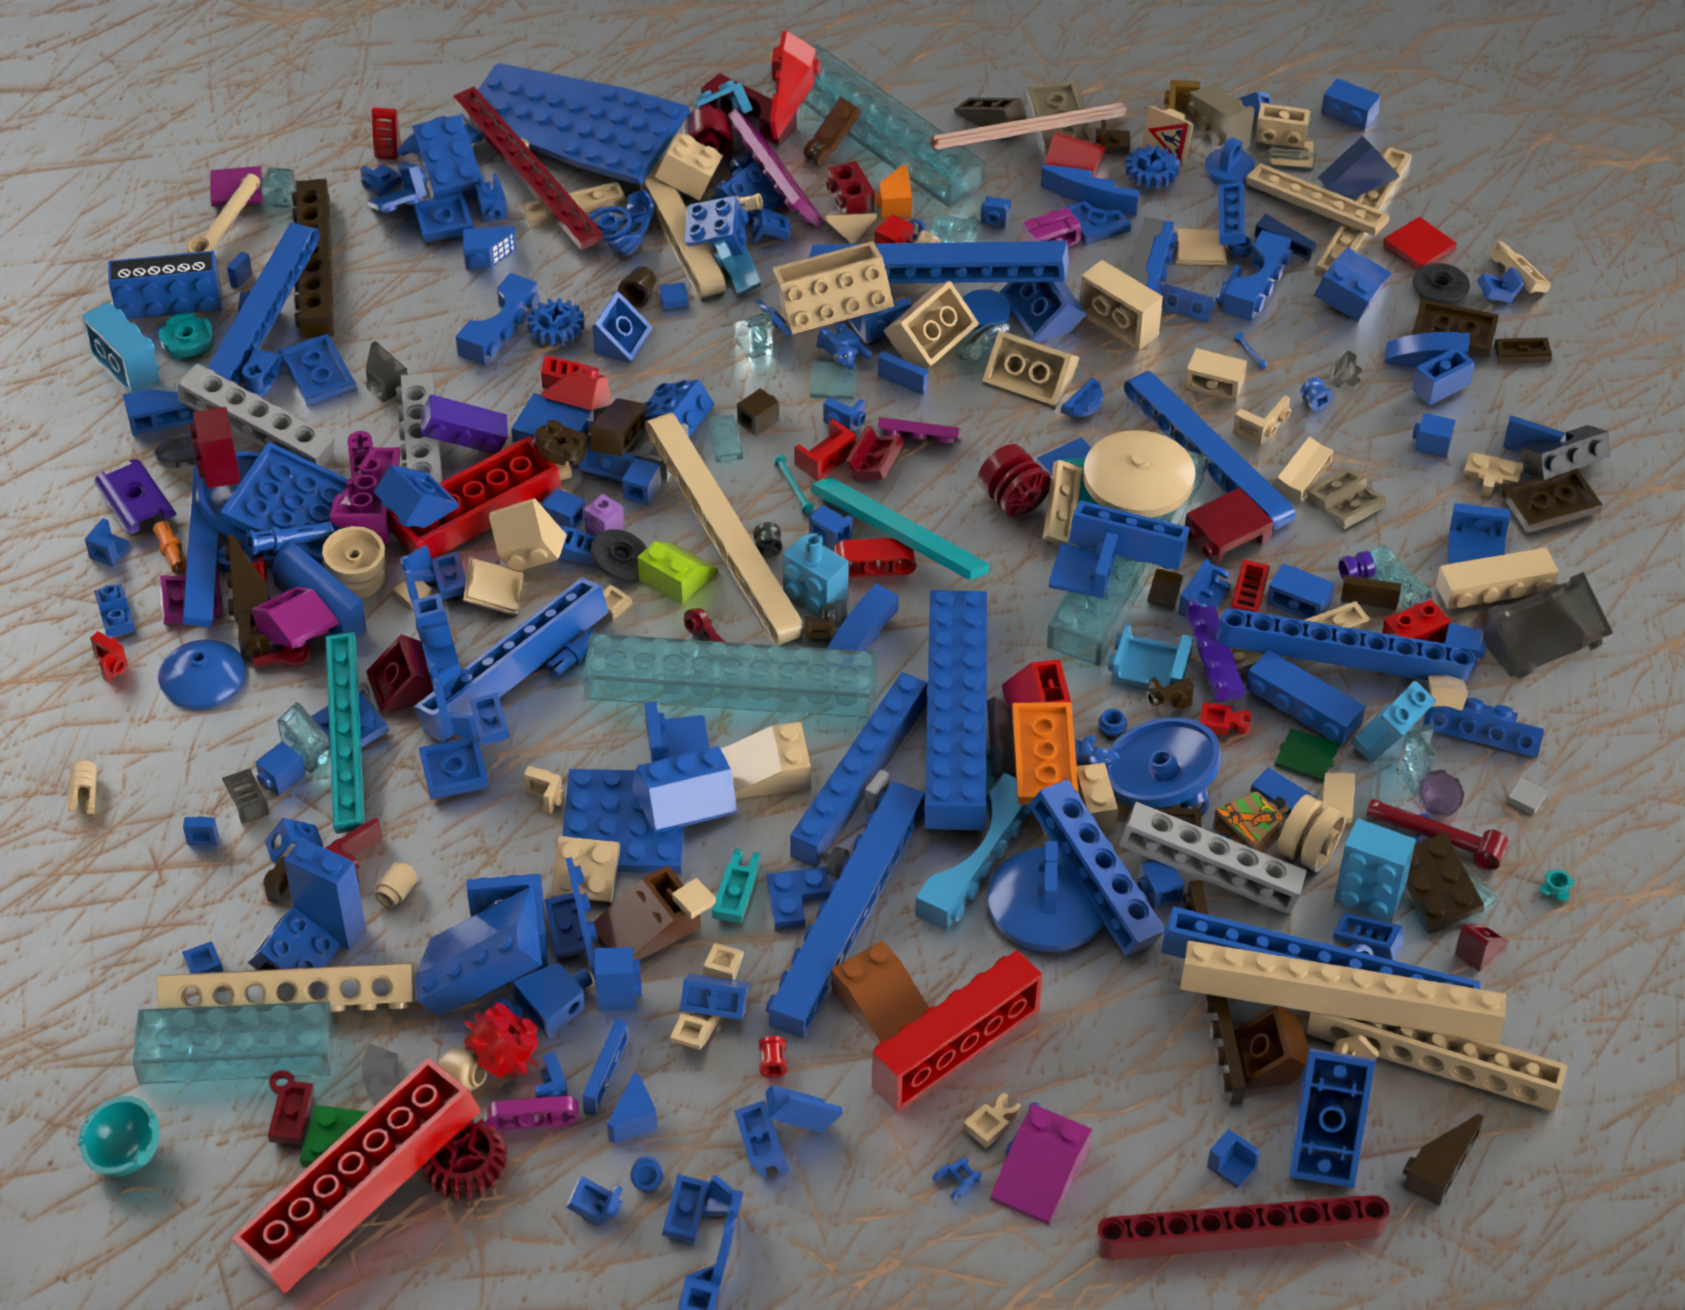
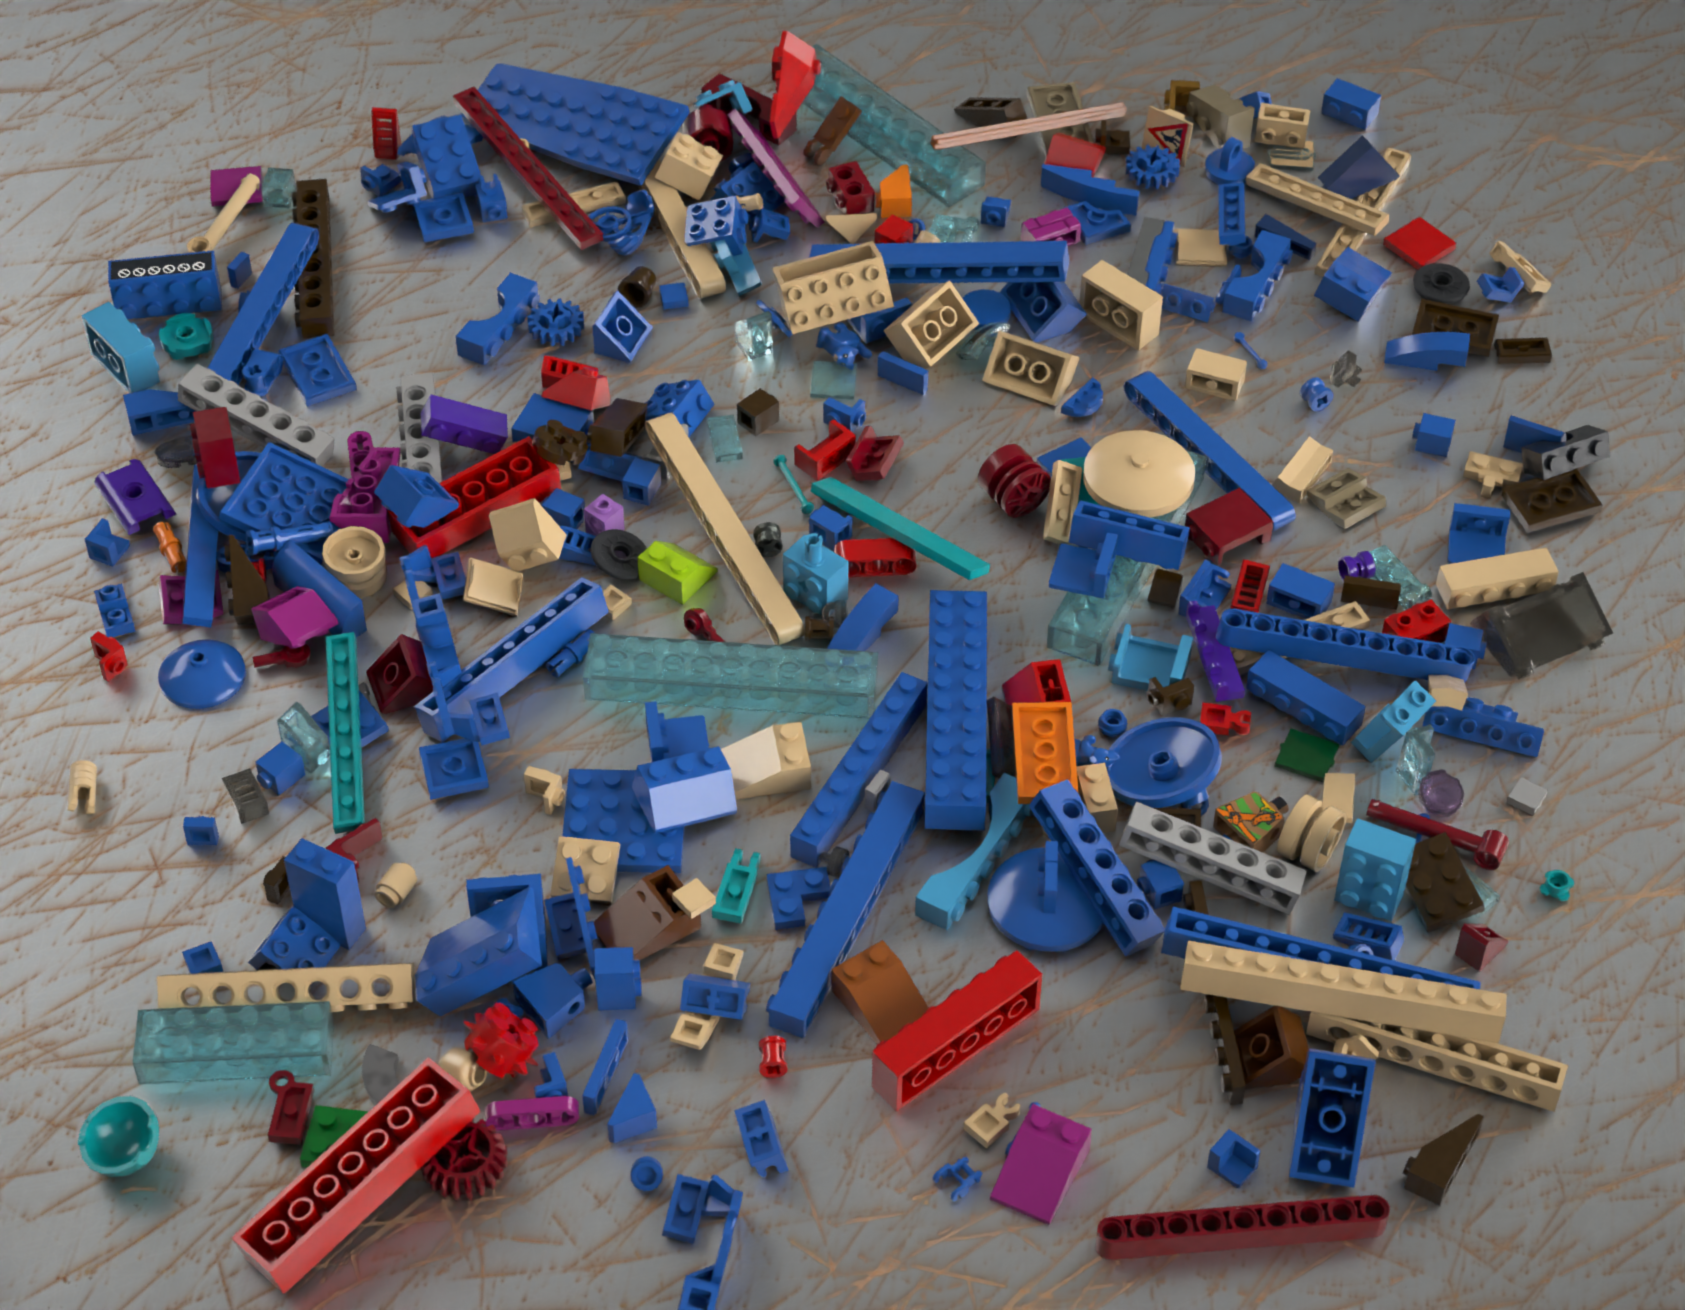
dark brown bracket [238,614,271,659] -> none
blue bracket [265,818,323,862] -> none
clear smoke slope [365,341,408,402] -> none
blue slope [463,226,517,269] -> none
blue bracket [566,1176,623,1226] -> none
blue panel [765,1085,843,1133] -> none
magenta plate [878,417,962,443] -> none
tan bracket [1232,395,1291,447] -> none
blue tile [1250,767,1317,815] -> none
blue brick [1412,347,1475,406] -> none

